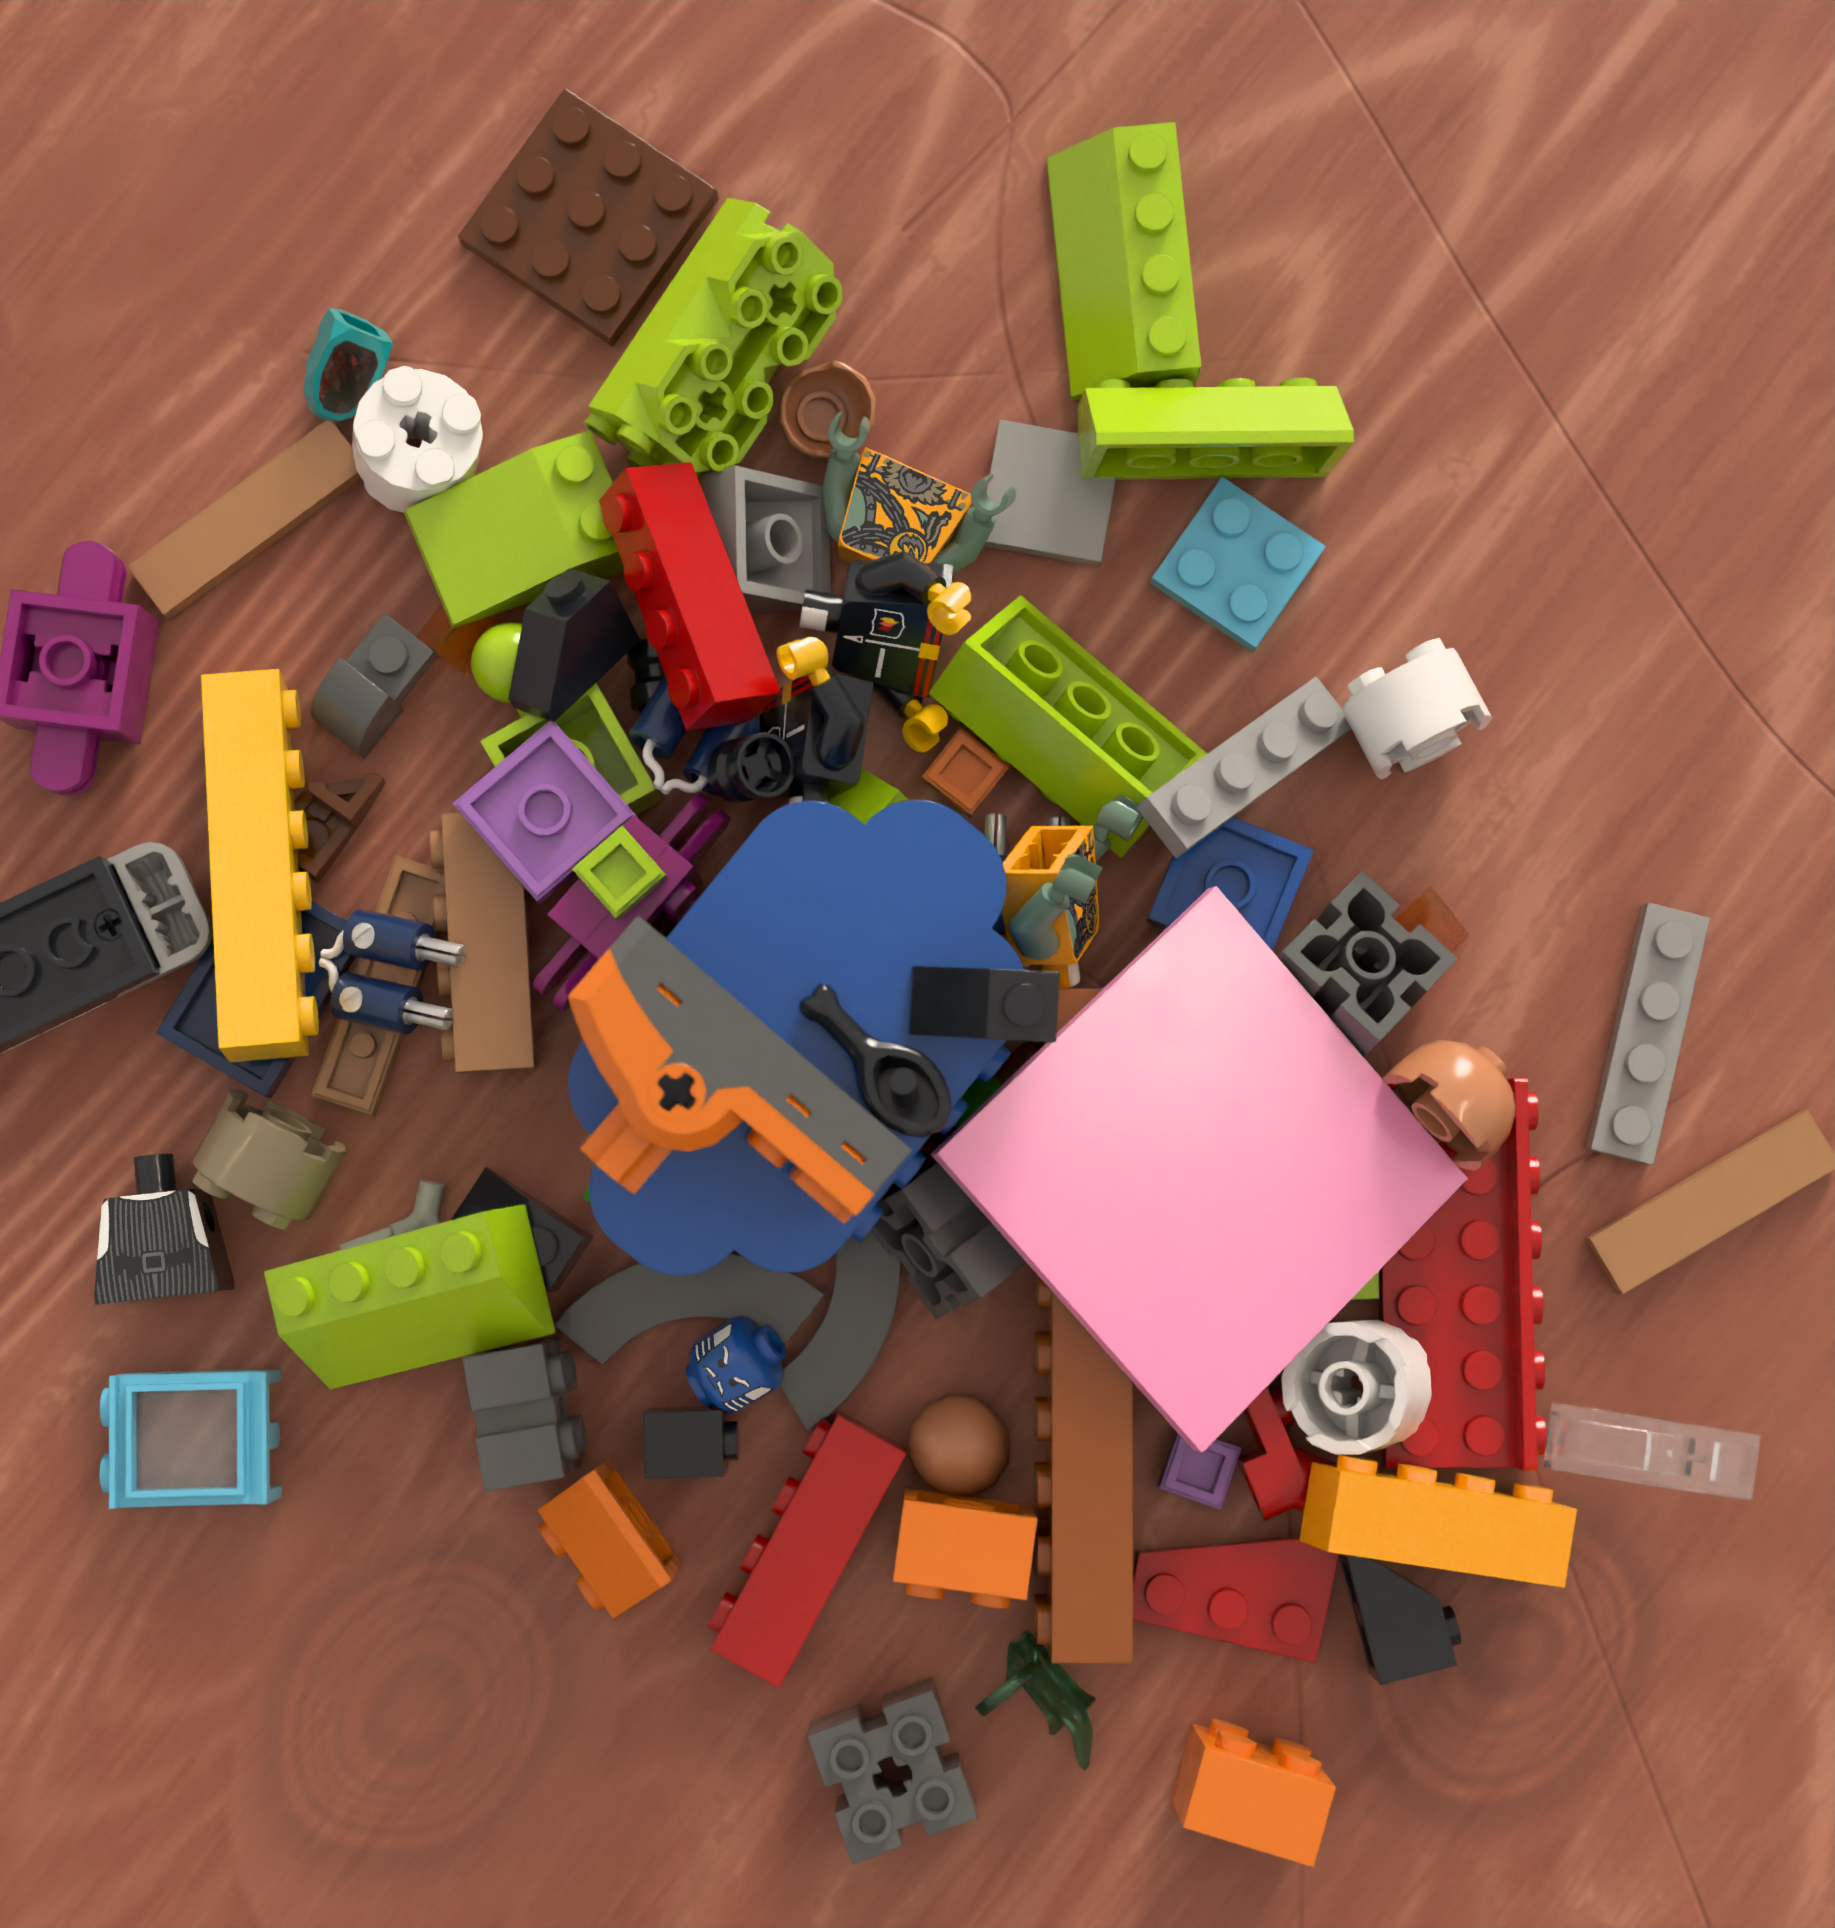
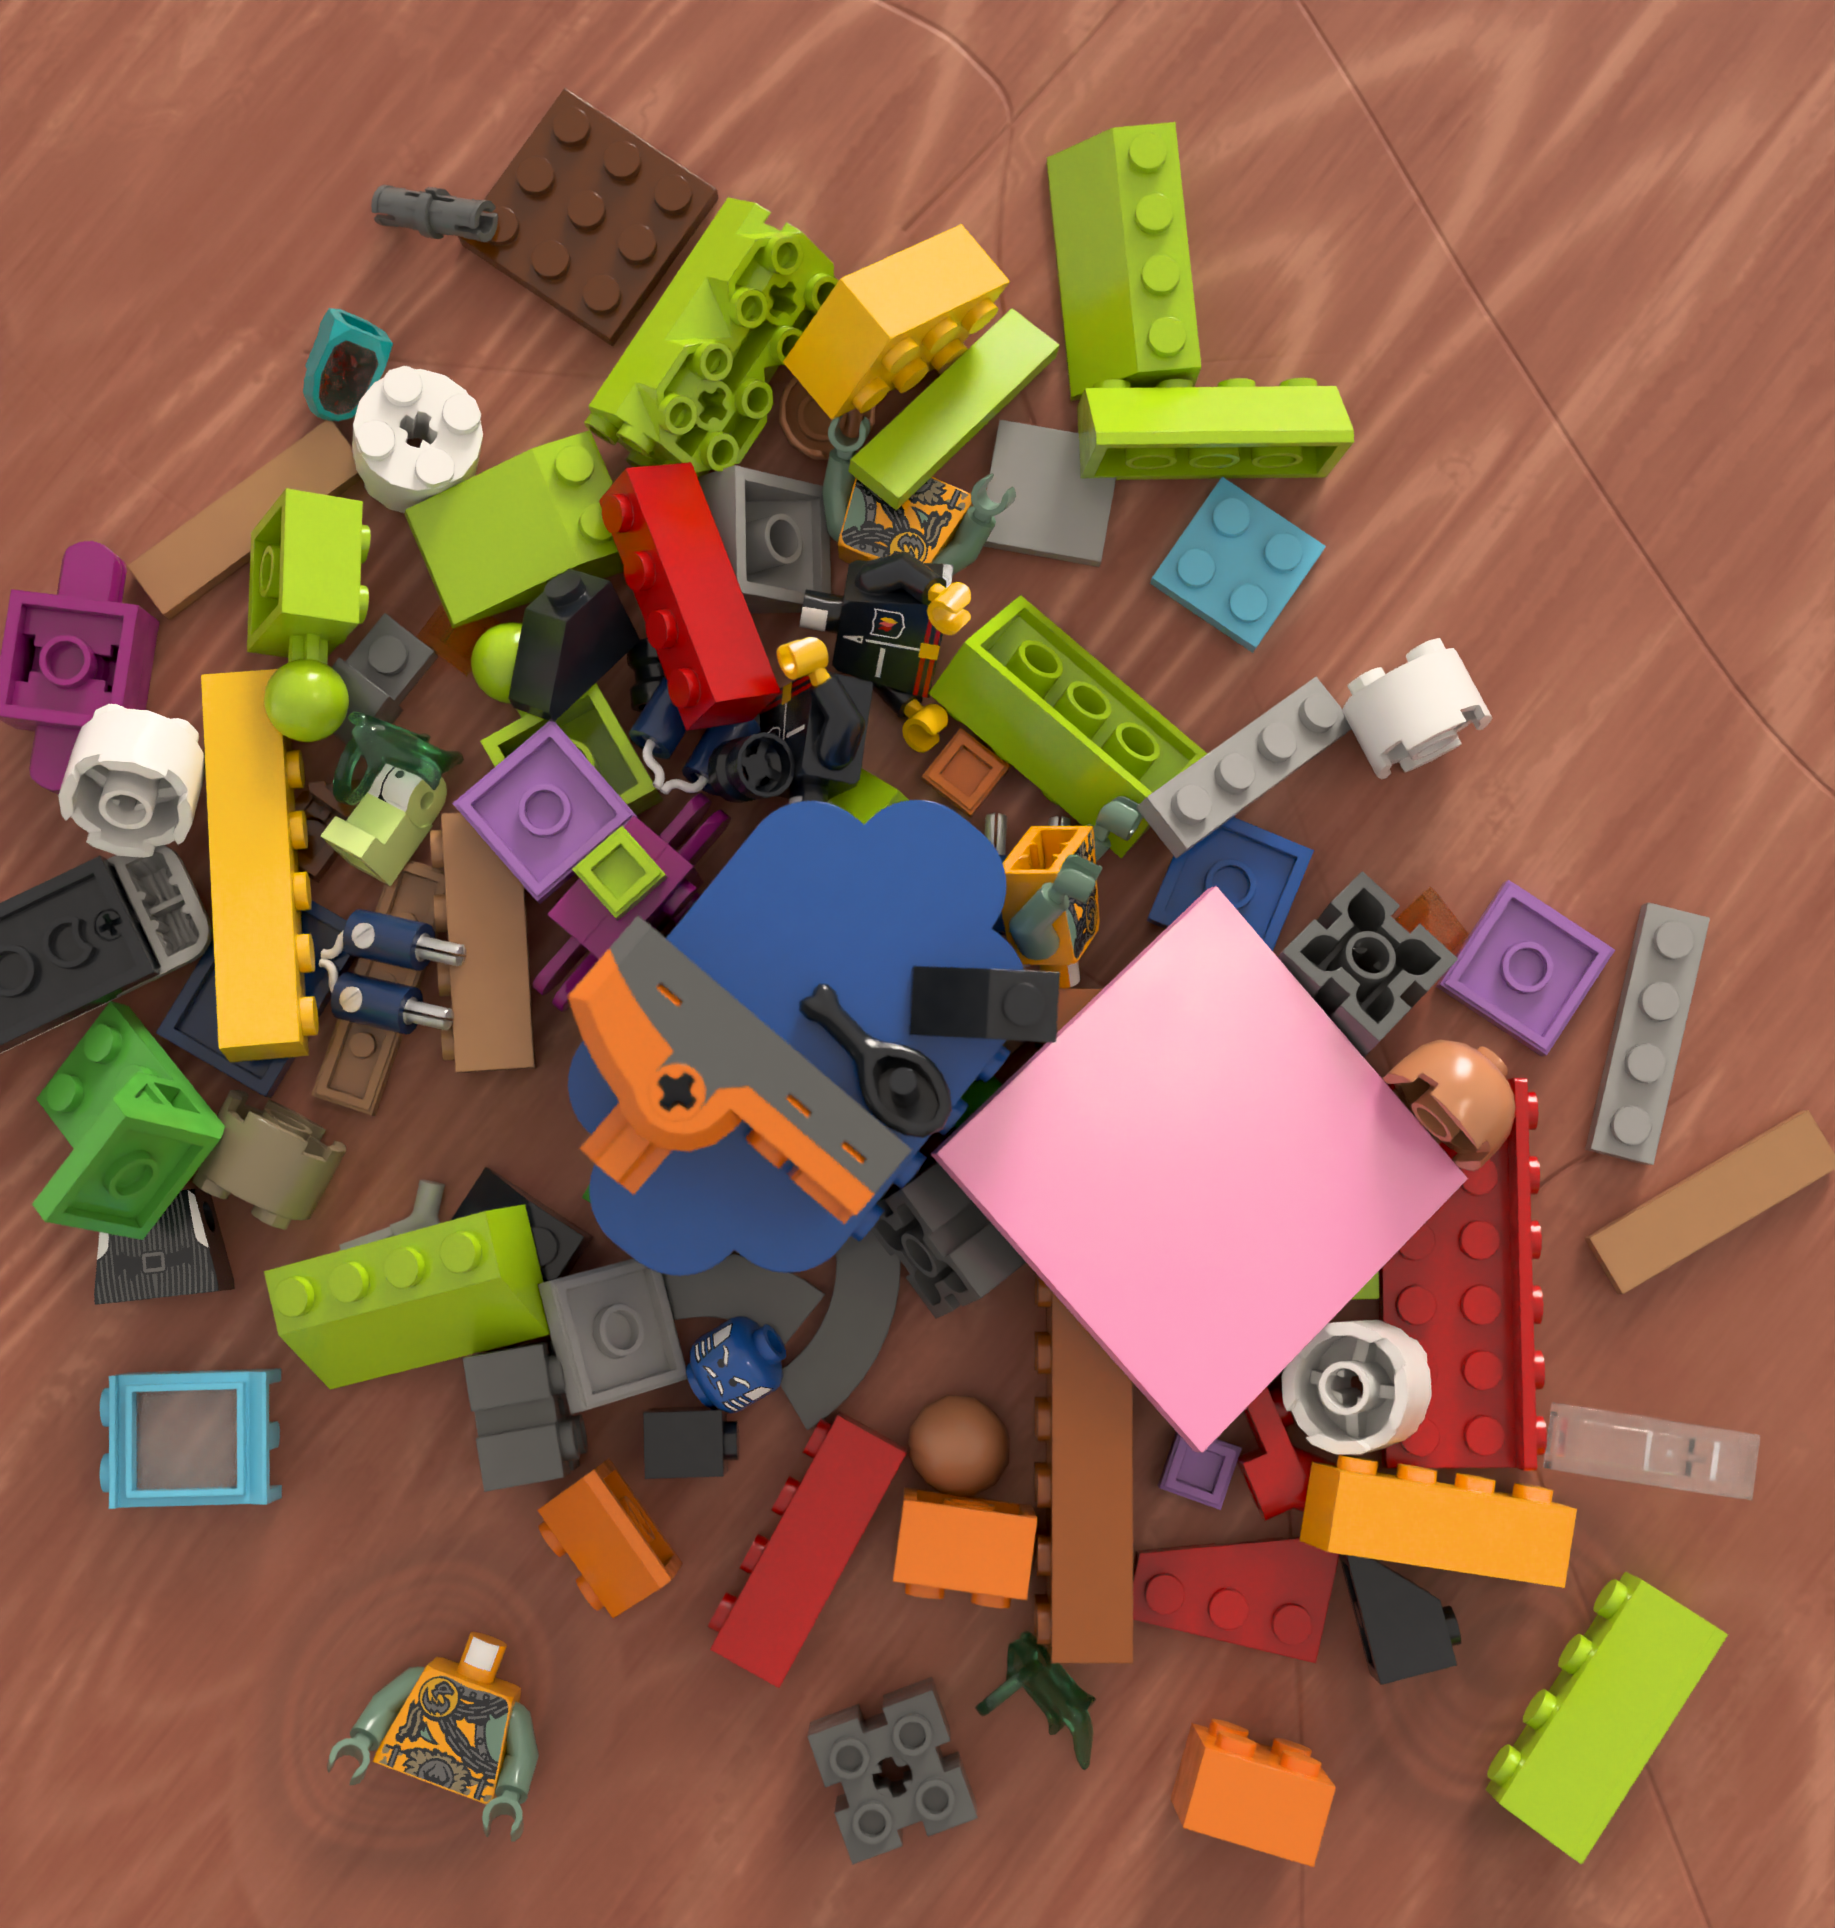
none -> bright green bracket [32,1001,225,1240]
none -> white brick [58,704,206,858]
none -> lime brick [247,488,371,742]
none -> yellowish green leg [320,756,447,886]
none -> torso [327,1632,539,1842]
none -> clear green piece [333,712,464,805]
none -> dark grey pin [371,185,498,242]
none -> light grey tile [538,1259,687,1414]
none -> yellow brick [783,224,1010,420]
none -> lime tile [848,308,1060,510]
none -> medium lavender tile [1436,880,1615,1056]
none -> lime slope [1485,1571,1728,1865]

